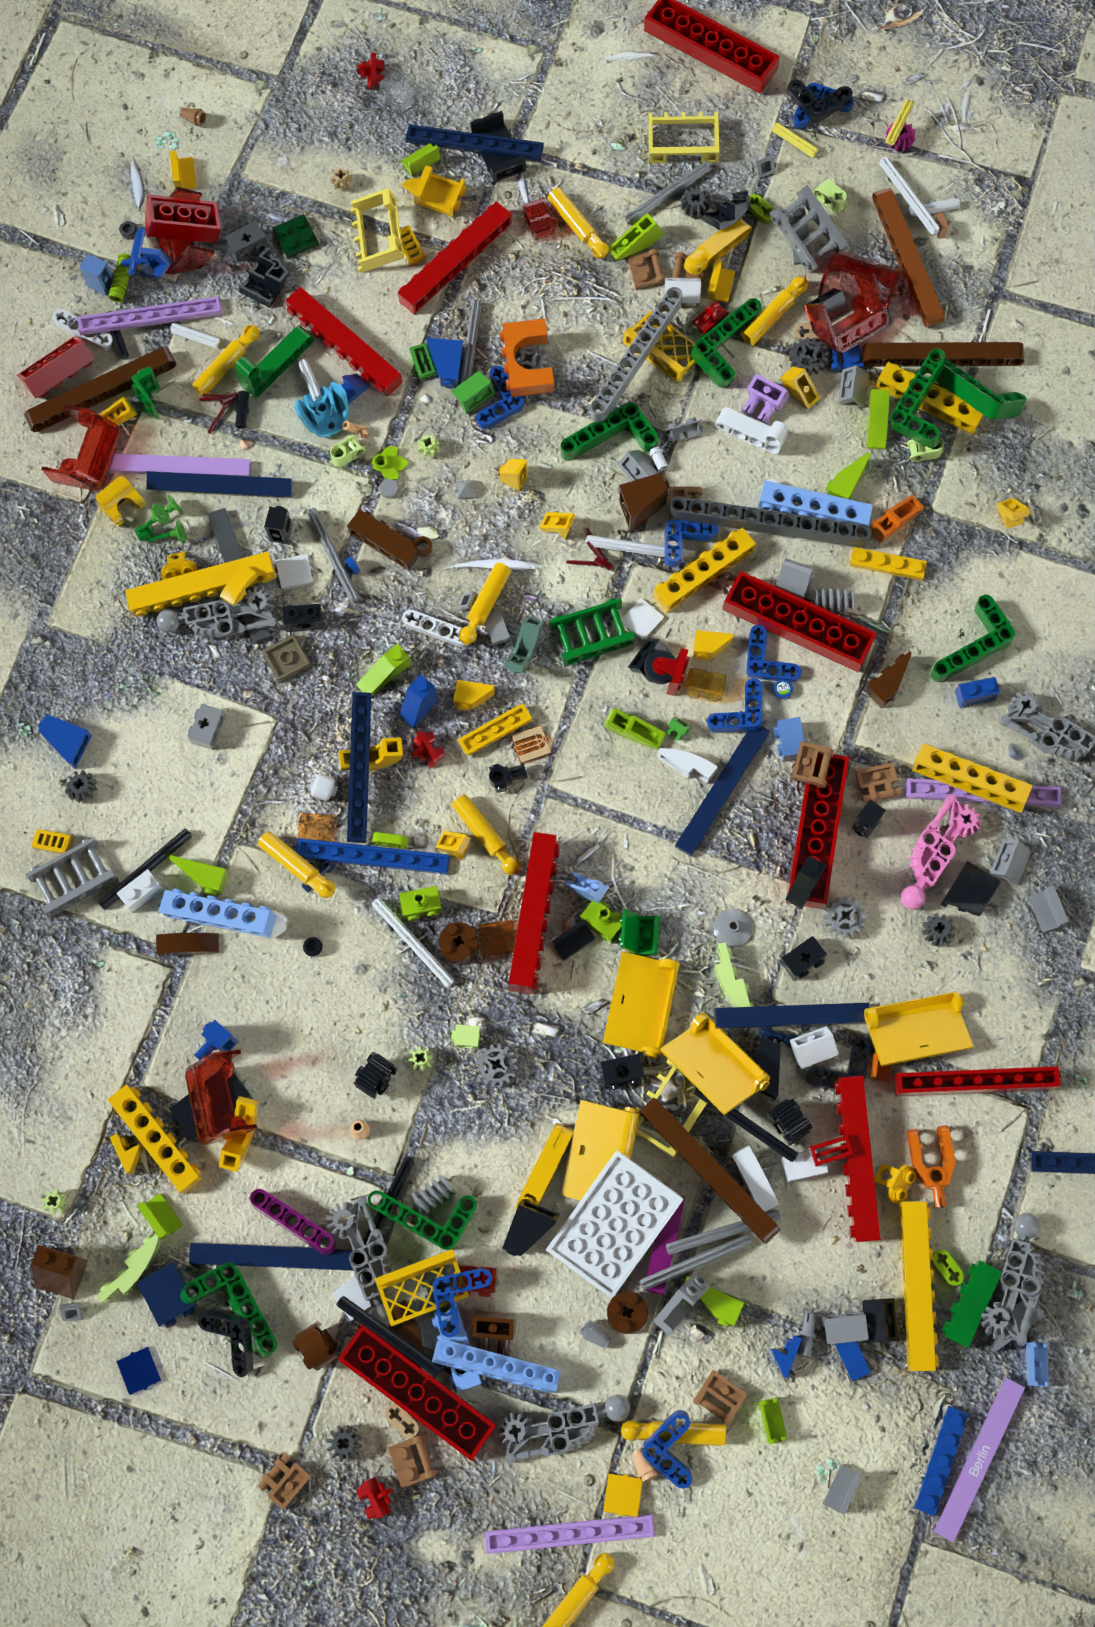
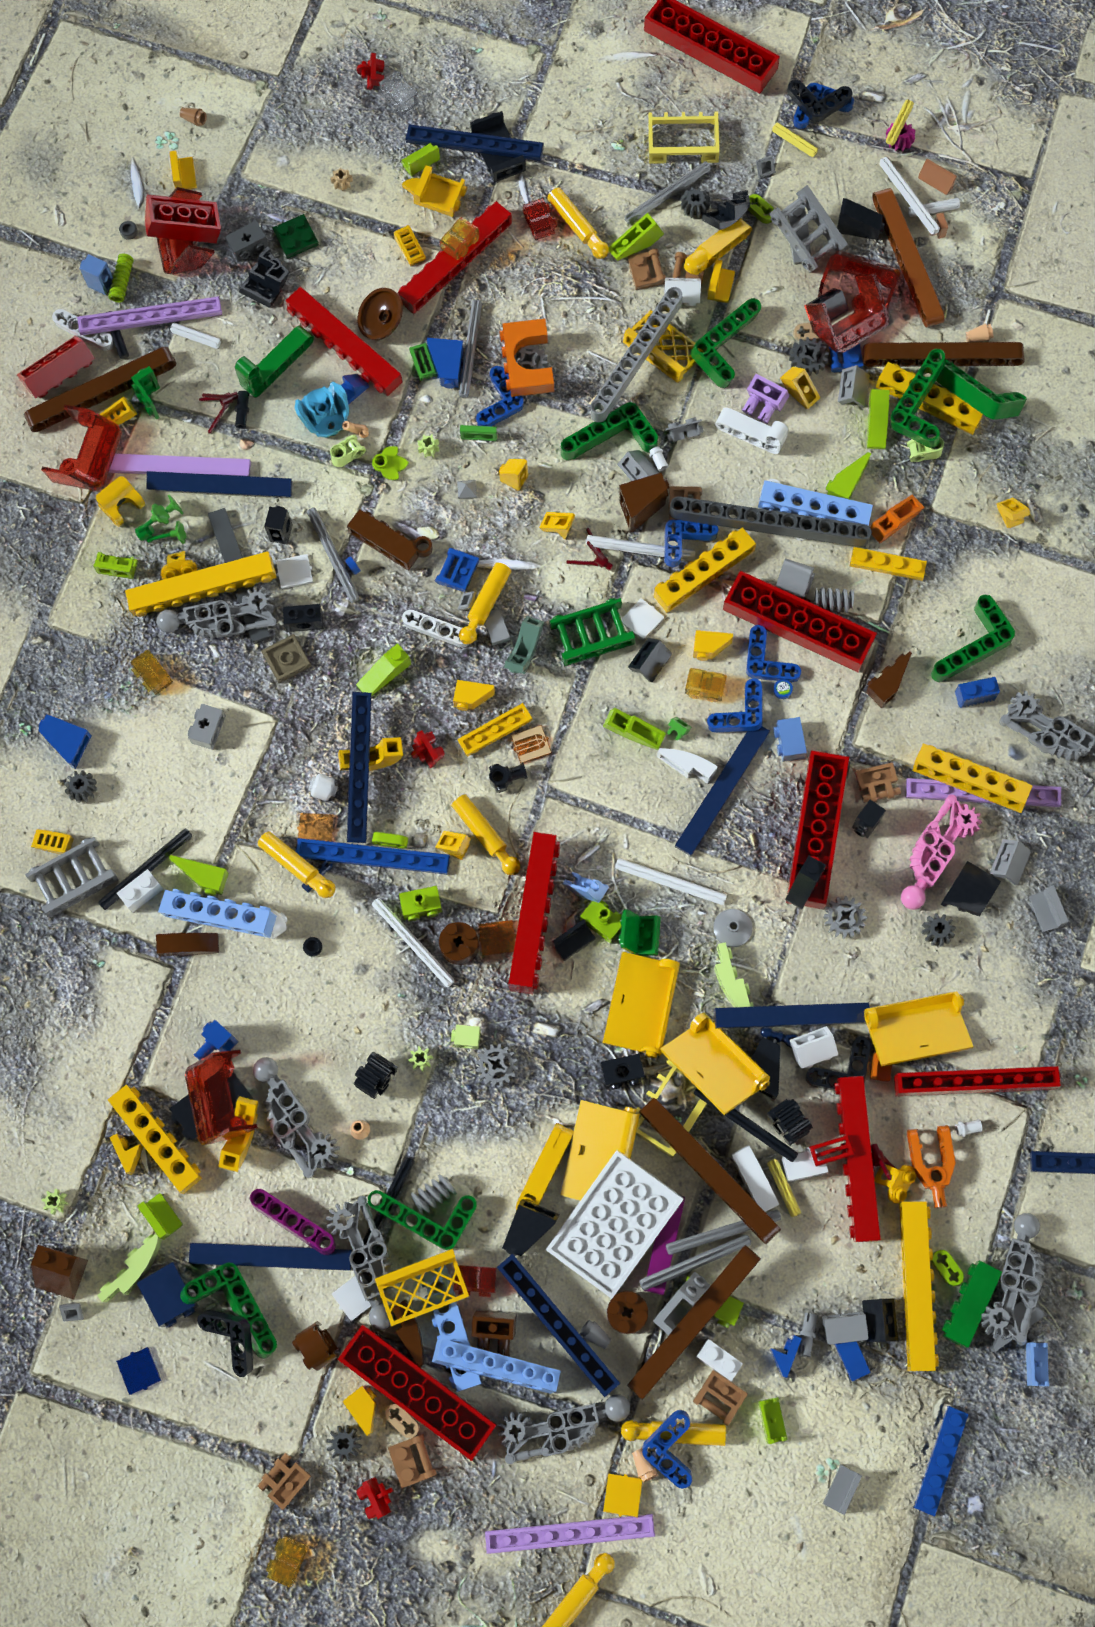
blue sword [121,227,148,276] -> none
blue panel [139,248,173,278] -> none
yellow piece [192,325,260,396] -> none
yellow slope [220,564,258,606] -> none
white axle [298,359,322,402] -> none
black axle [336,1296,442,1376] -> none
light yellow hinge [350,188,404,273] -> none
light grey tile [379,479,398,498] -> none
blue slope [399,674,438,728] -> none
blue beam [432,1269,492,1338] -> none
bright green panel [451,371,495,414] -> none
plate [644,648,690,696] -> none
red hips [693,301,729,335] -> none
yellow piece [741,276,808,346] -> none
black brick [780,936,827,980] -> none
medium nougat plate [791,741,834,788] -> none
yellowish green piece [814,179,847,213] -> none
lavender tile [933,1377,1025,1543] -> none
none -> lime hinge [93,552,138,579]
none -> clear yellow brick [130,649,173,695]
none -> light grey arm [253,1057,340,1178]
none -> clear yellow brick [266,1535,309,1588]
none -> yellow slope [342,1386,377,1436]
none -> reddish brown dish [357,288,403,340]
none -> blue plate [435,548,479,593]
none -> clear yellow brick [440,217,479,260]
none -> bright green tile [460,425,497,441]
none -> dark blue brick [497,1254,620,1398]
none -> white axle [615,858,727,905]
none -> reddish brown beam [627,1245,761,1400]
none -> white brick [696,1339,743,1382]
none -> light yellow axle [767,1159,801,1217]
none -> black slope [837,198,885,240]
none -> dark red plant [871,1144,897,1180]
none -> nougat slope [918,159,957,195]
none -> white pin [955,1119,982,1137]
none -> light nougat cone [966,323,994,342]

